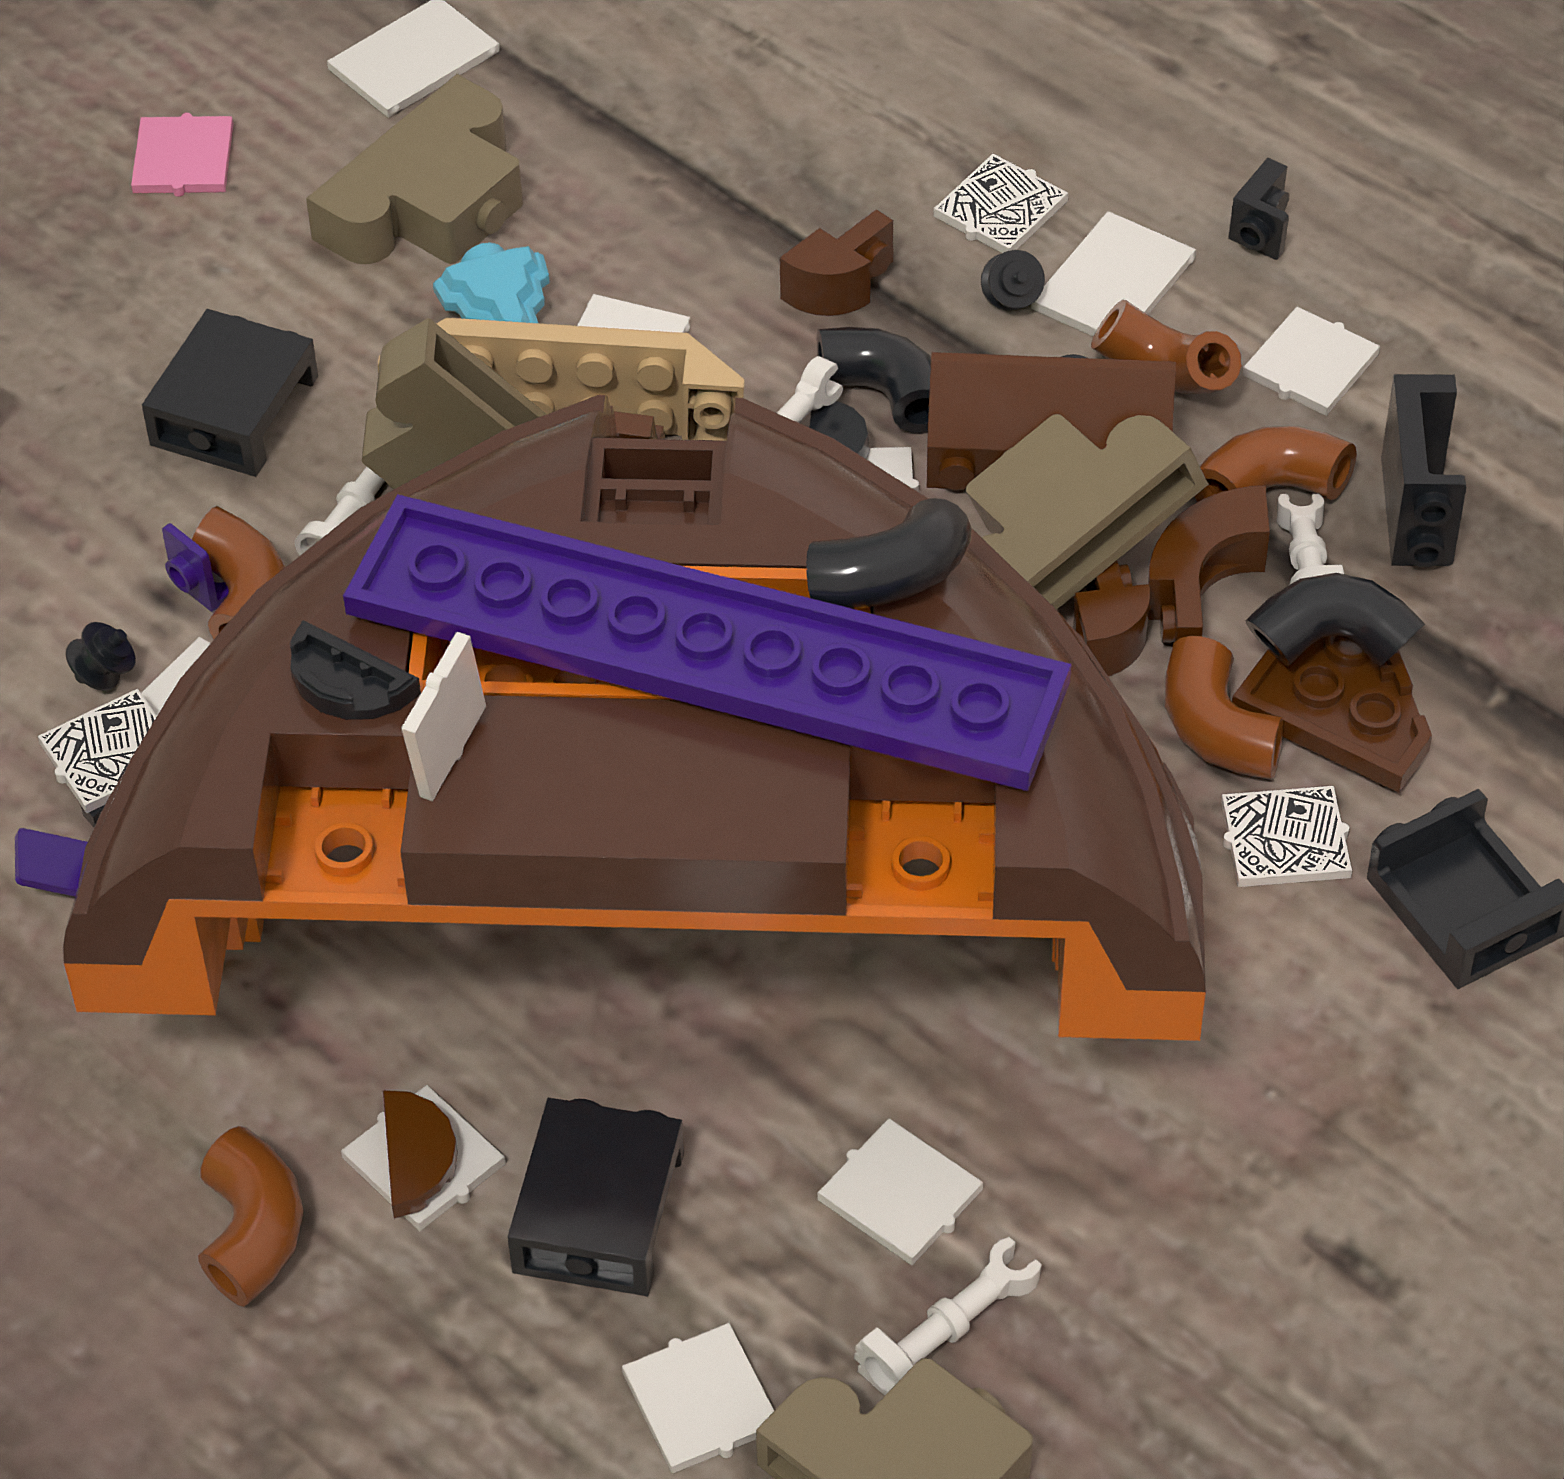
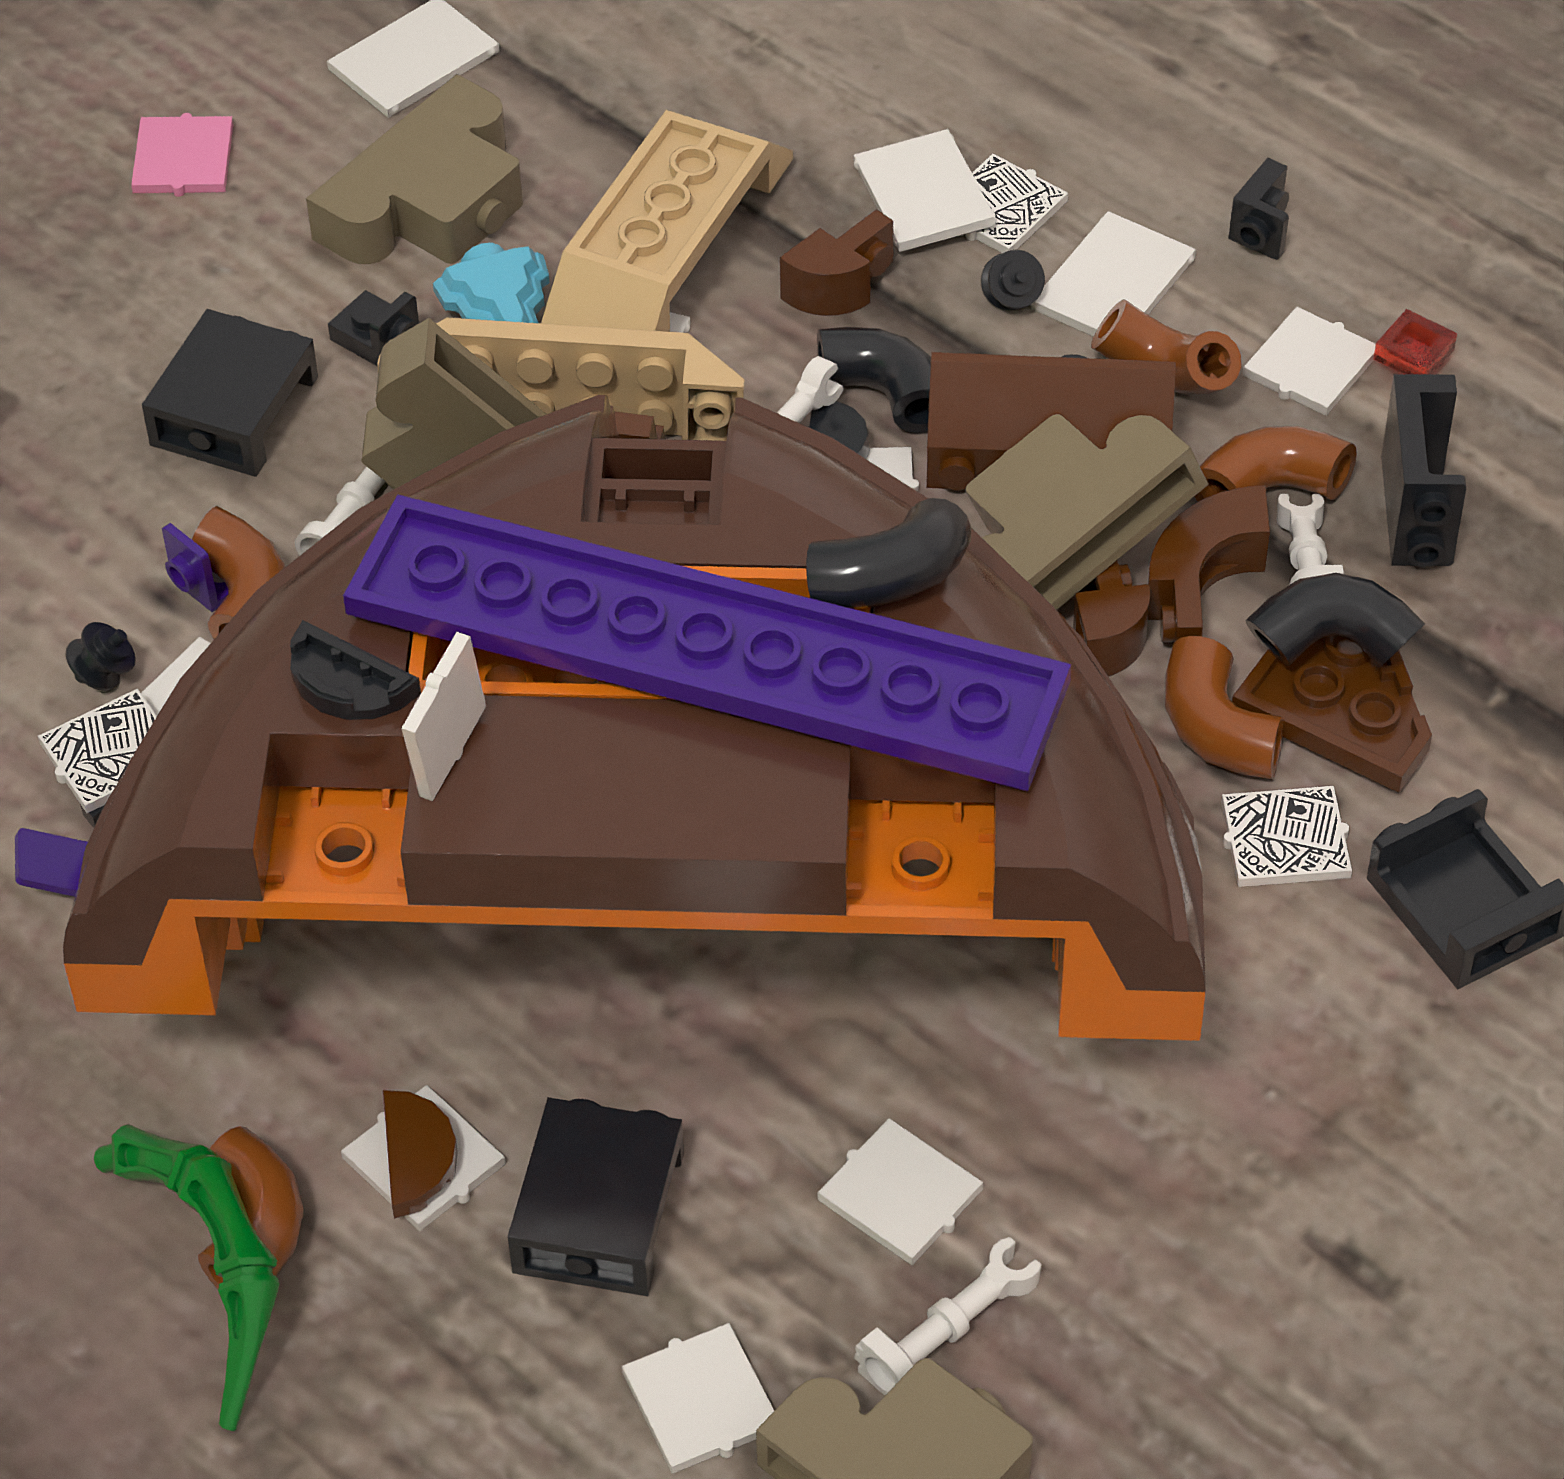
none -> green animal [94,1124,280,1431]
none -> black bracket [328,290,419,367]
none -> tan slope [541,110,793,332]
none -> white piece [854,129,996,252]
none -> clear red plate [1373,309,1457,374]

